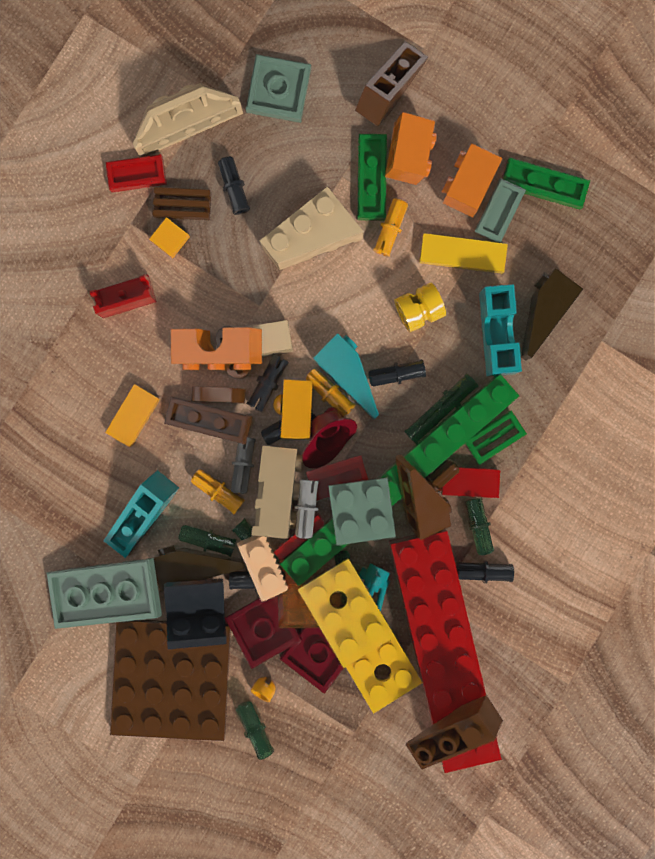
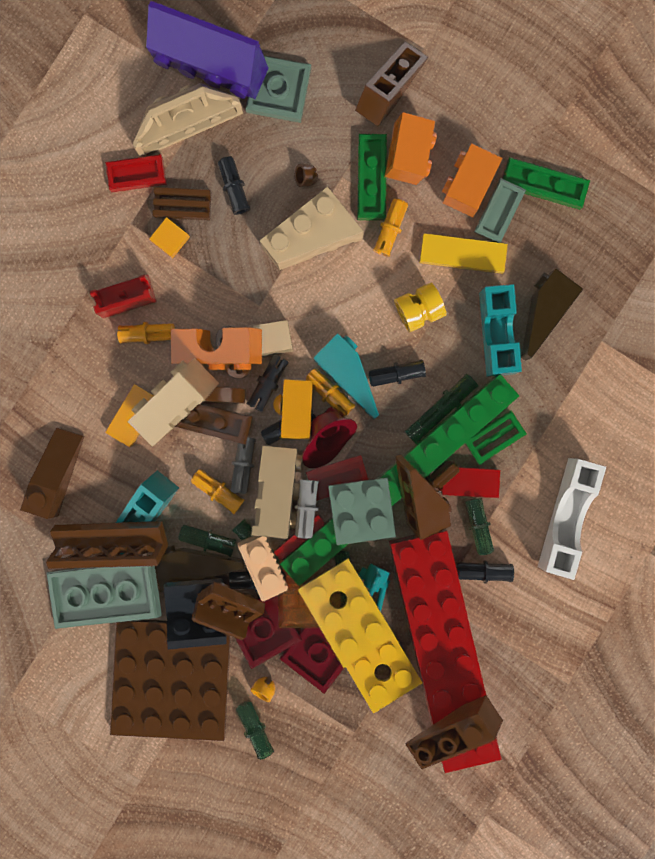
none -> reddish brown slope [20,428,84,519]
none -> reddish brown fence [46,521,168,569]
none -> light orange axle [117,322,176,344]
none -> tan wedge [127,358,219,447]
none -> dark purple slope [146,1,269,99]
none -> reddish brown bracket [192,582,265,640]
none -> reddish brown hinge [294,163,318,187]
none -> white arch [538,458,606,580]

